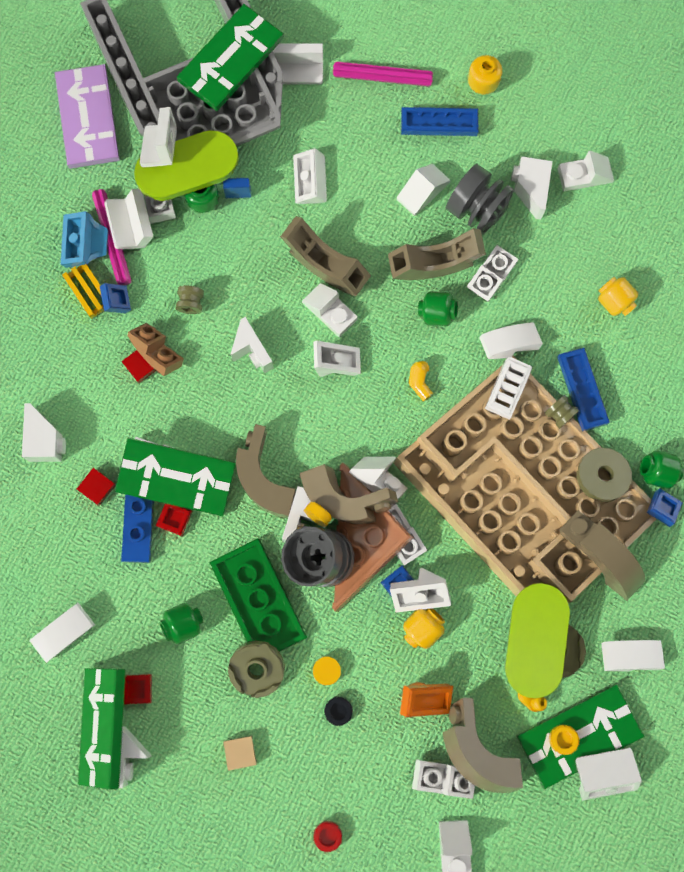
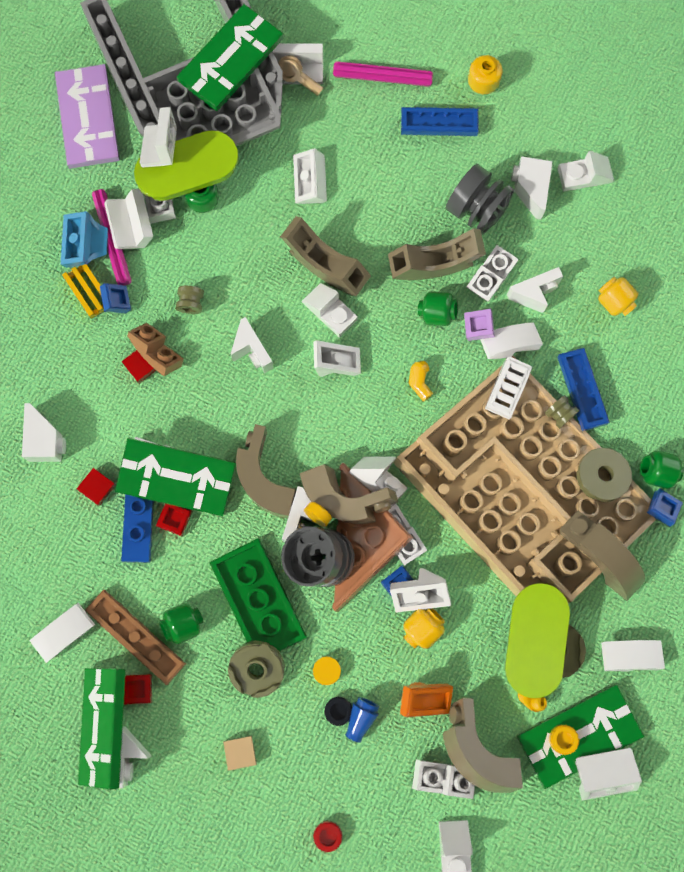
blue tile [223,178,251,198] -> none
white slope [396,164,451,216] -> none
none -> medium nougat tile [85,589,187,685]
none -> tan plate [278,55,323,96]
none -> blue cone [345,697,379,743]
none -> lavender tile [464,309,495,341]
none -> white slope [507,267,563,313]

